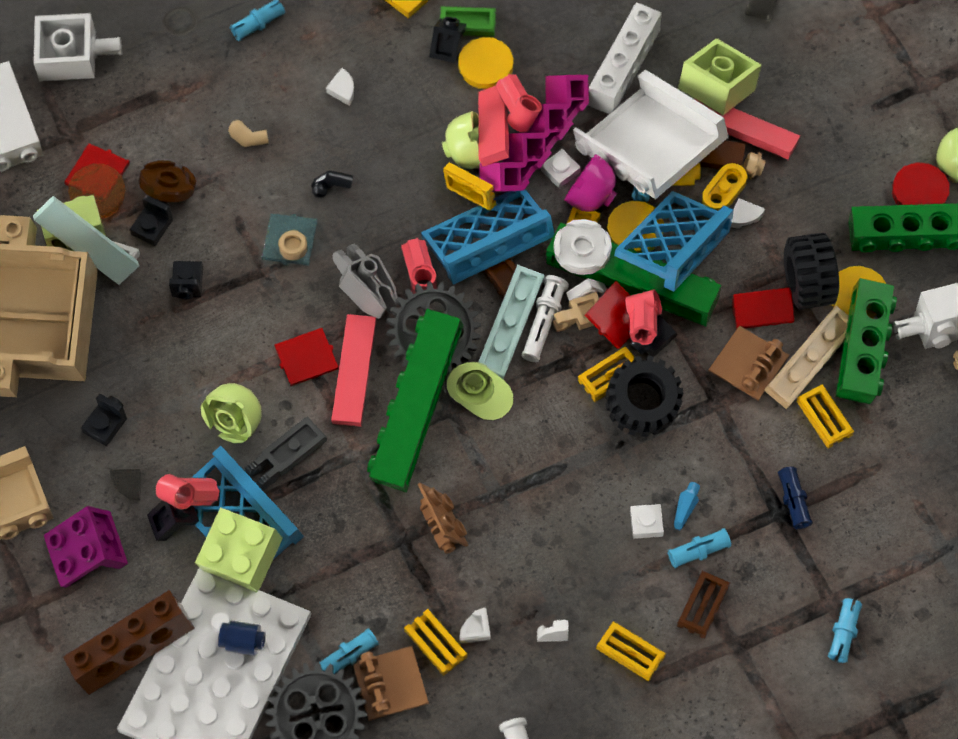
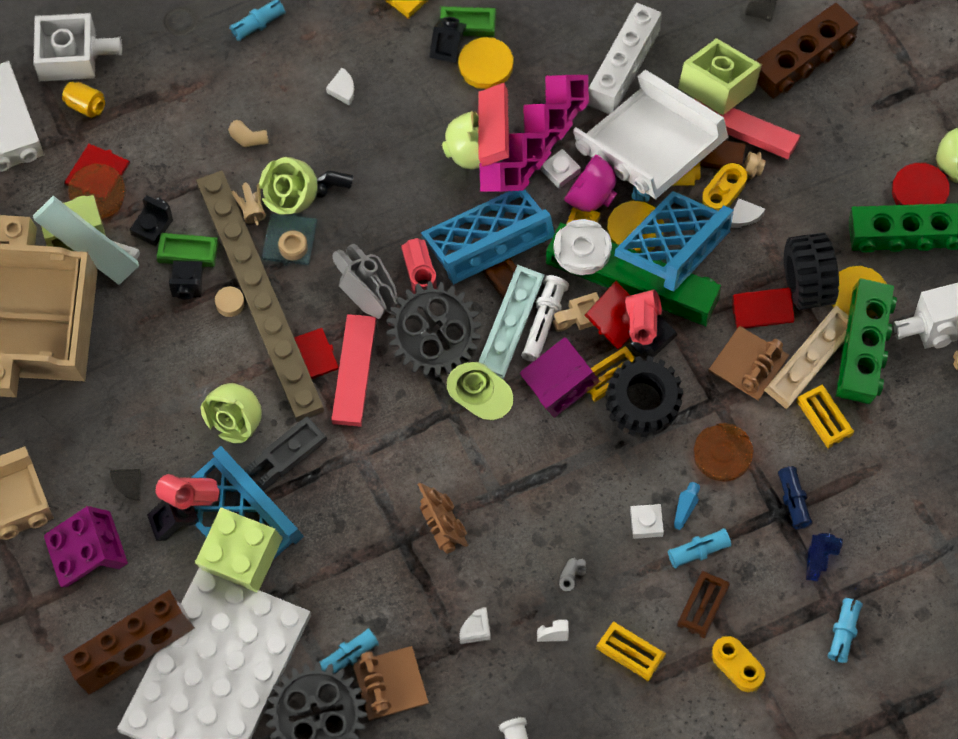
black bracket [81,393,127,447] -> none
reddish brown tile [138,160,196,202] -> none
dark blue brick [218,621,266,656] -> none
green brick [367,309,463,493] -> none
yellow tile [404,609,467,676] -> none
yellow tile [443,162,497,211] -> none
coral piece [495,74,542,133] -> none
white tile [566,278,607,301] -> none
none -> yellow brick [62,82,105,118]
none -> bright green tile [156,233,219,267]
none -> dark tan plate [196,170,324,422]
none -> tan tile [215,286,245,317]
none -> tan piece [231,183,266,226]
none -> yellowish green cylinder [259,157,318,215]
none -> magenta bracket [520,337,601,418]
none -> light grey arm [559,558,586,591]
none -> clear orange tile [693,423,754,482]
none -> yellow plate [712,636,765,692]
none -> reddish brown brick [755,2,859,99]
none -> clear blue bracket [806,533,843,581]

